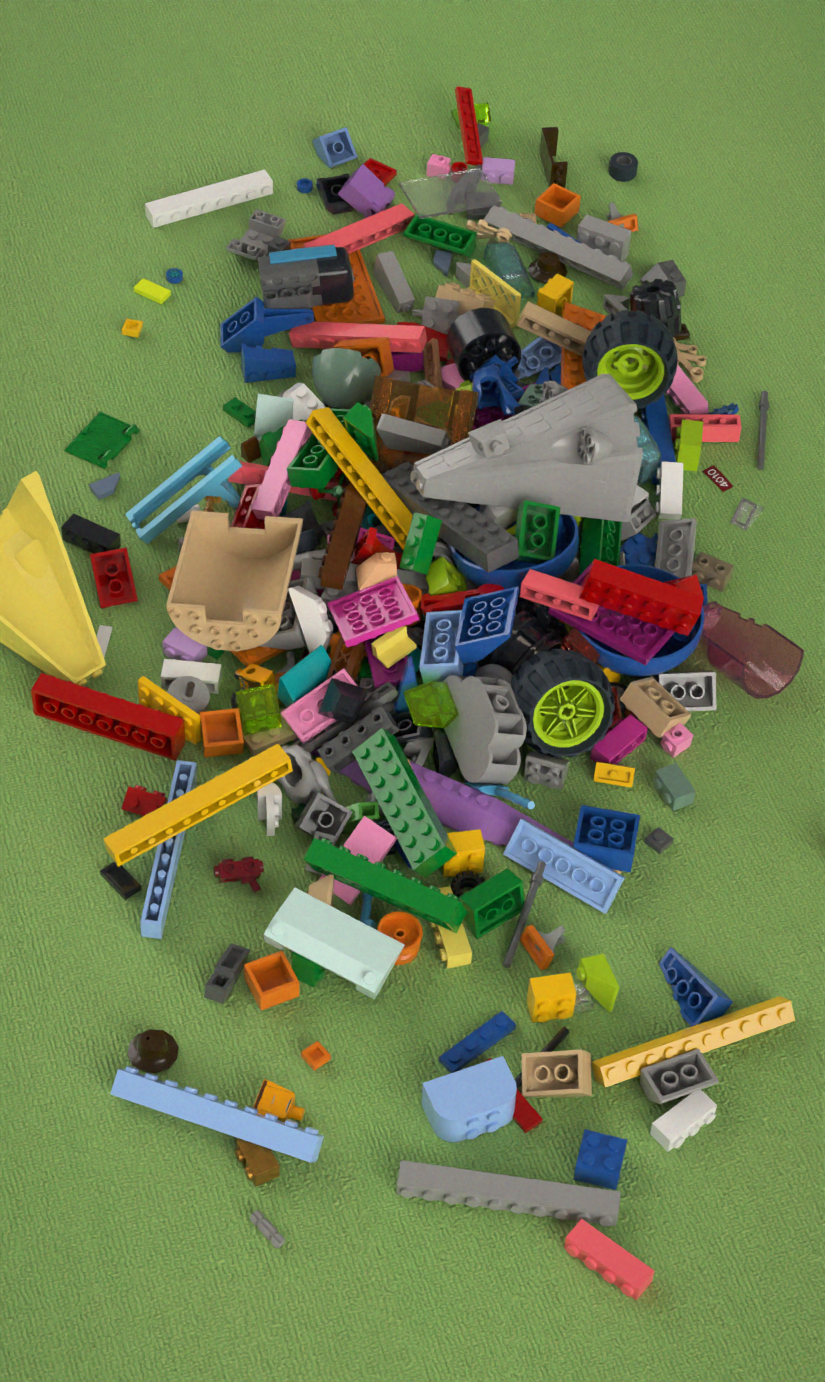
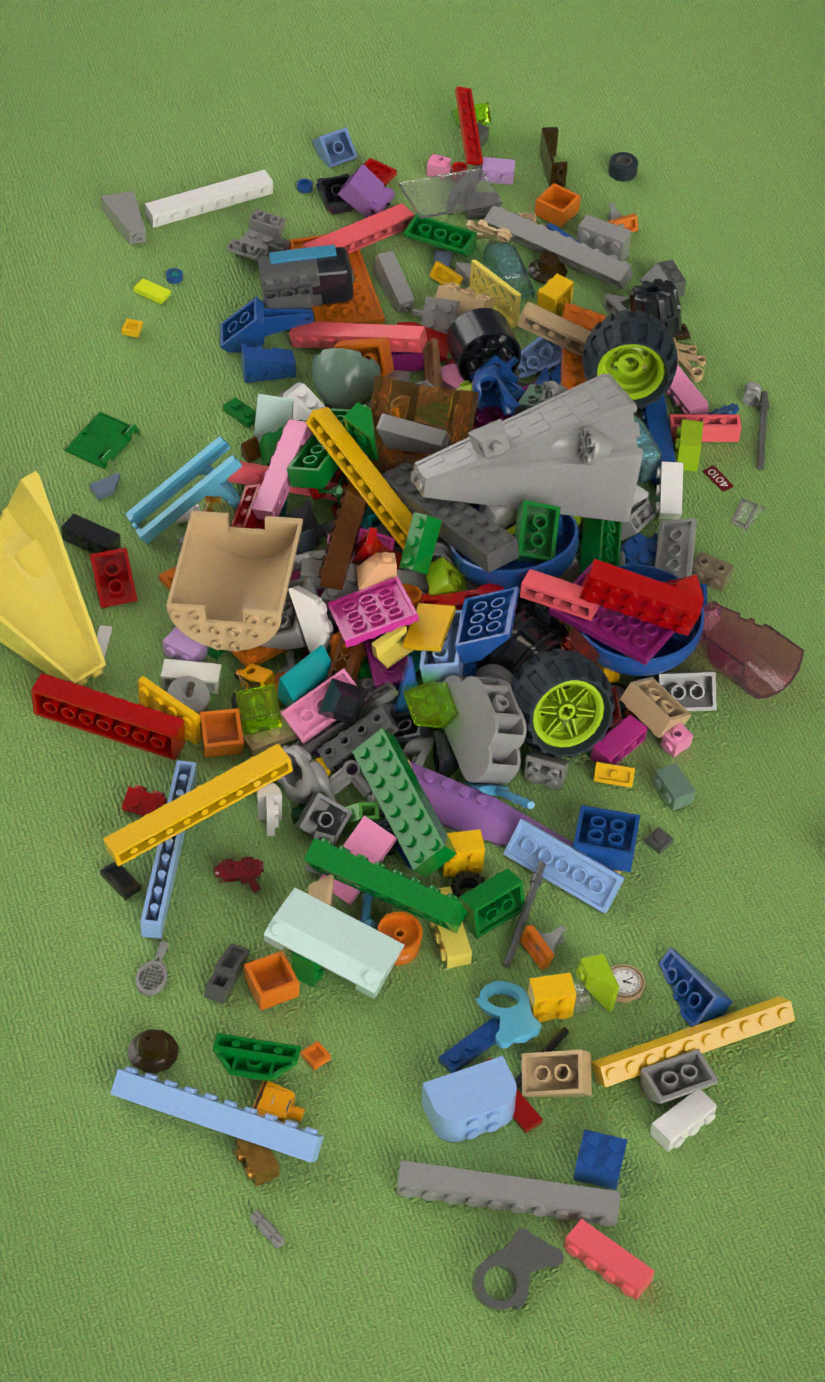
none -> light grey slope [101,191,146,244]
none -> light grey piece [135,941,169,996]
none -> green wedge [213,1033,302,1082]
none -> light grey piece [329,760,372,798]
none -> yellow tile [403,603,456,652]
none -> yellow plate [429,261,464,285]
none -> dark grey animal [472,1228,564,1310]
none -> medium azure animal [475,981,542,1048]
none -> tile [611,964,645,1003]
none -> light grey wheel [743,382,762,407]

